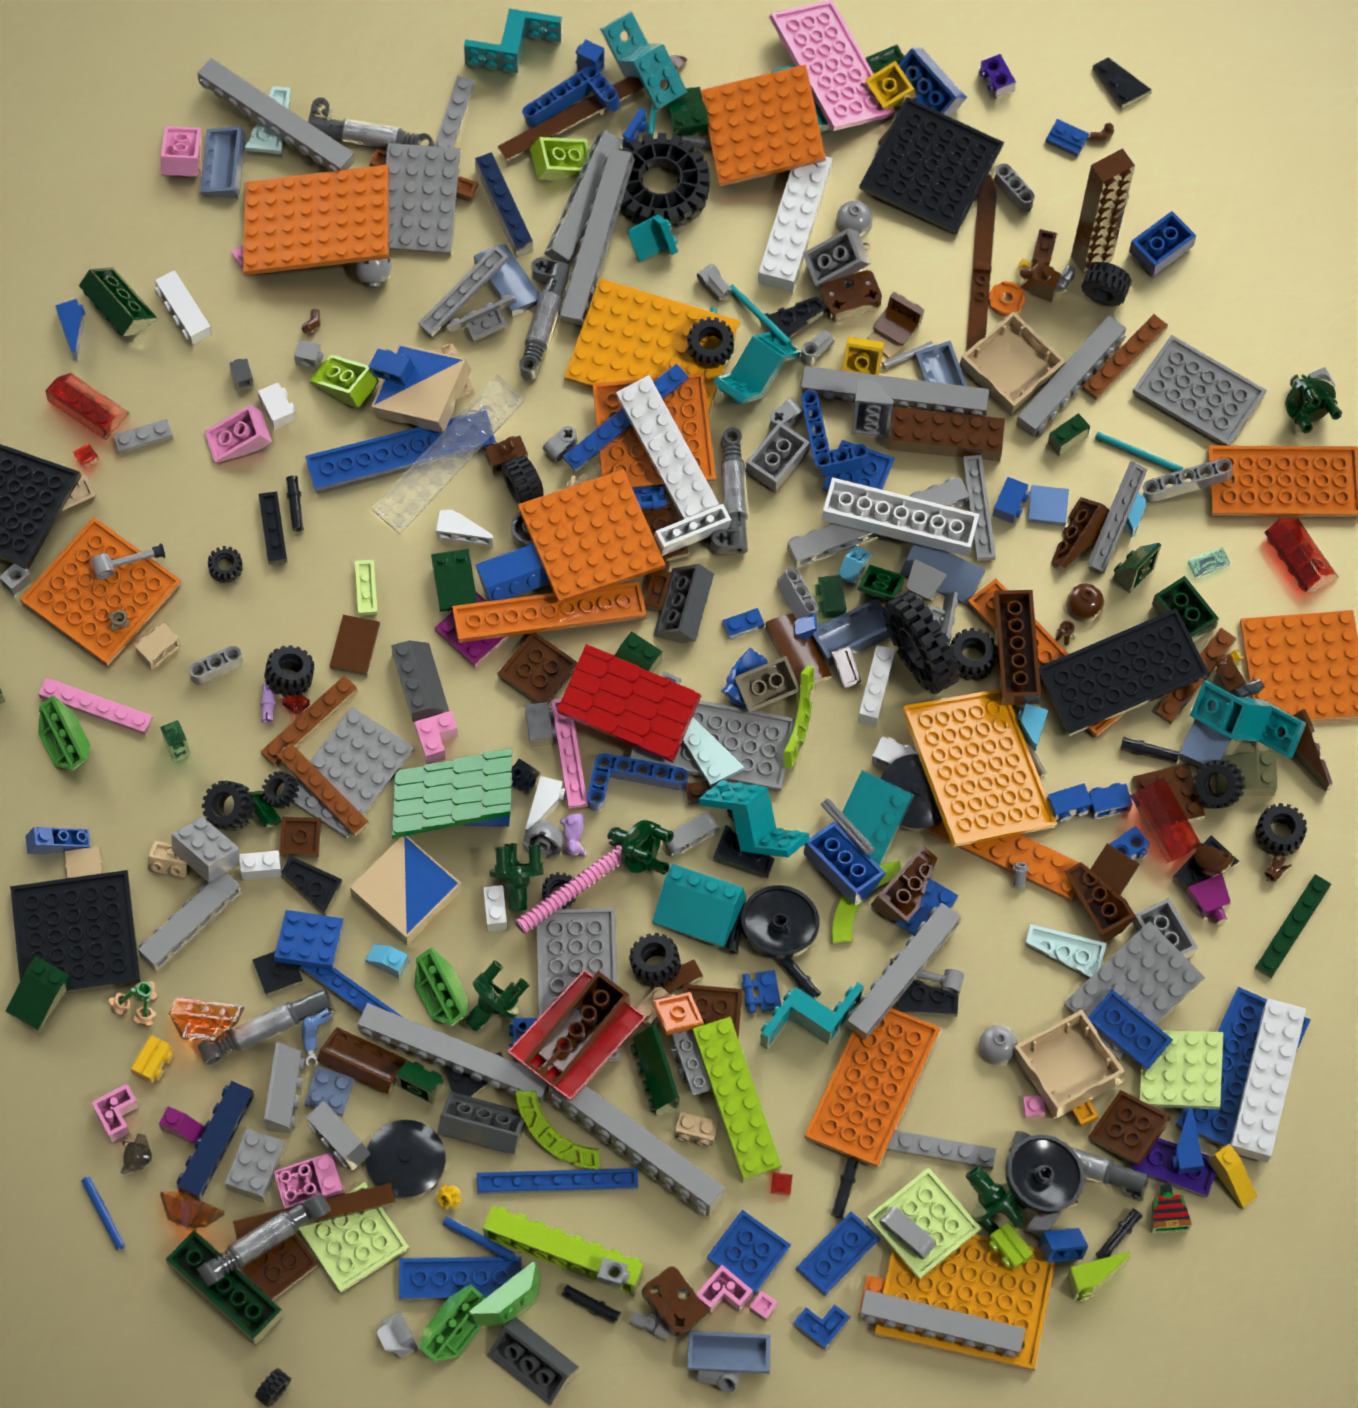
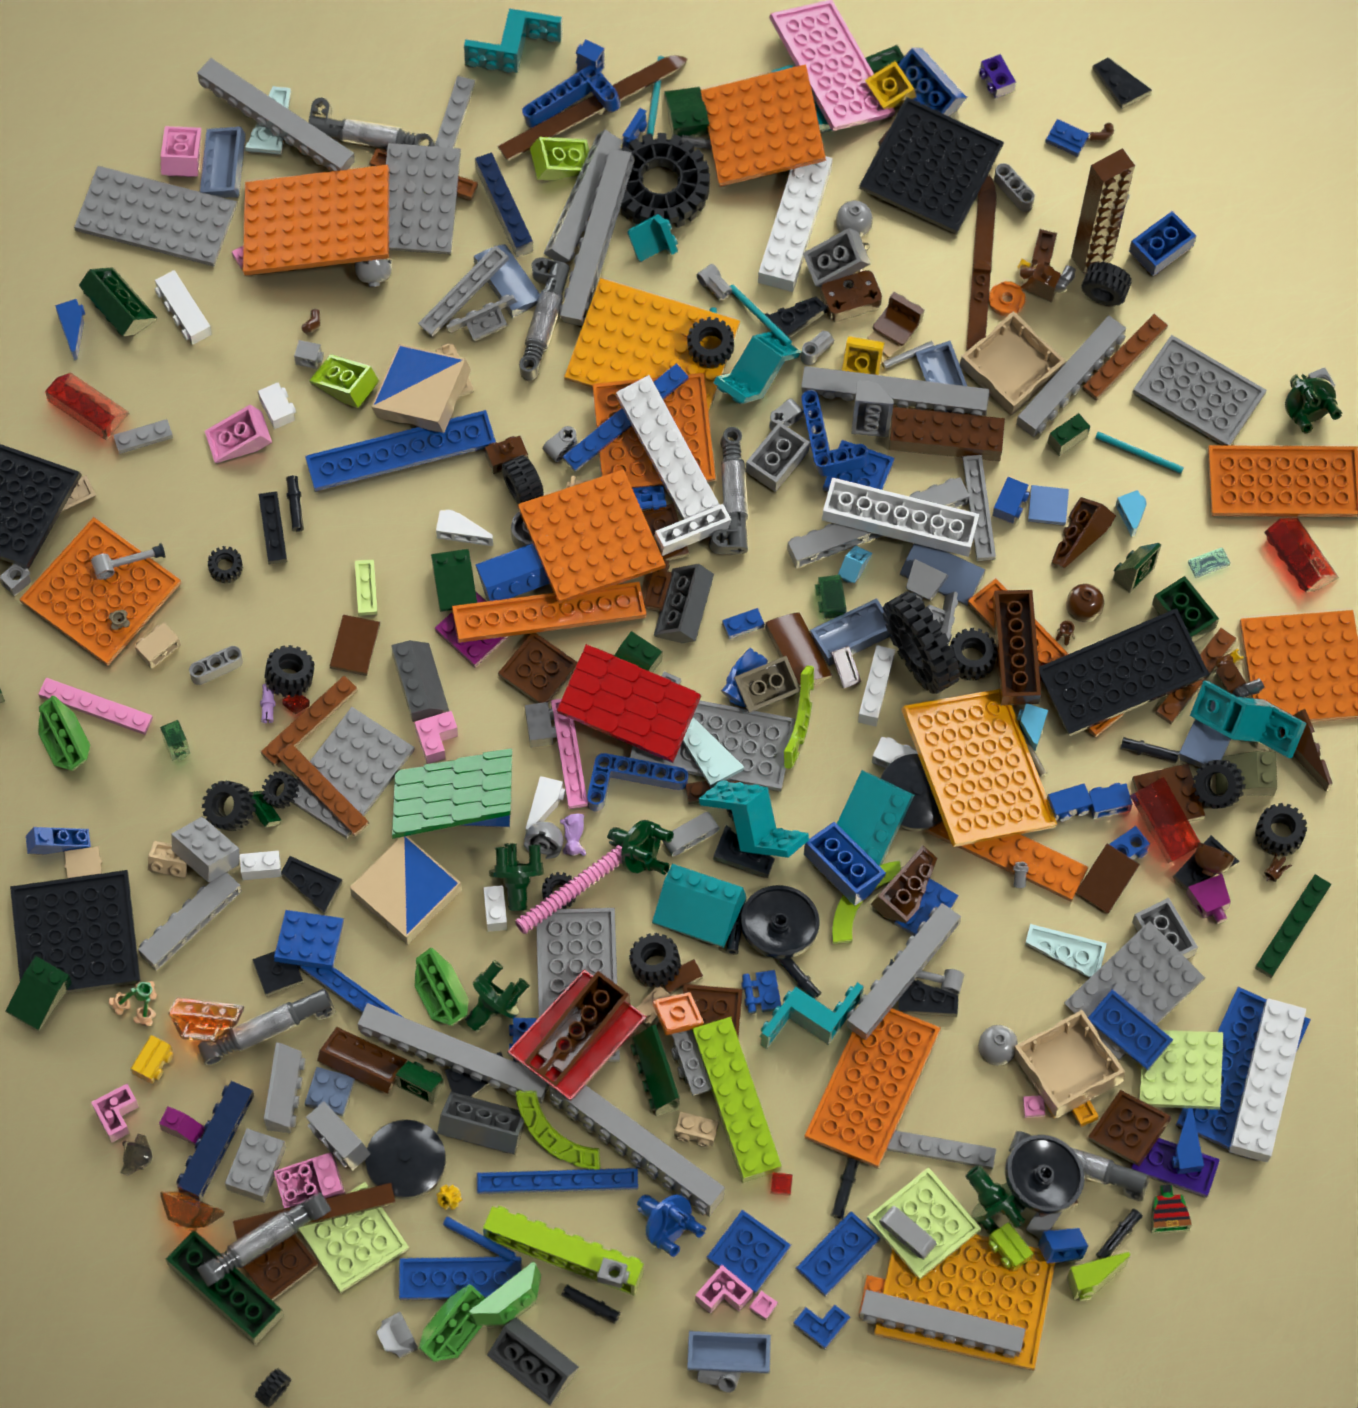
clear red plate [73,443,99,469] -> none
blue piece [81,1176,126,1251] -> none
dark grey brick [229,358,254,390] -> none
reddish brown plate [280,817,321,857] -> none
medium blue arm [302,1008,333,1066] -> none
medium azure slope [365,944,409,979] -> none
blue brick [368,348,415,386] -> none
clear plate [372,374,525,534] -> none
black brick [511,758,540,792] -> none
teal bracket [600,11,687,110] -> none
light grey bar [629,1311,670,1342] -> none
reddish brown axle [641,1266,707,1337] -> none
light grey beam [777,567,818,619] -> none
slope [794,614,817,639] -> none
light grey axle [821,798,875,855] -> none
dark green slope [857,565,906,602] -> none
reddish brown wedge [1064,862,1136,942] -> none
light grey plate [1087,461,1148,573] -> none
light grey beam [1143,458,1233,502] -> none
yellow slope [1206,1144,1257,1209] -> none
none -> light grey plate [74,166,237,267]
none -> blue piece [636,1195,706,1257]

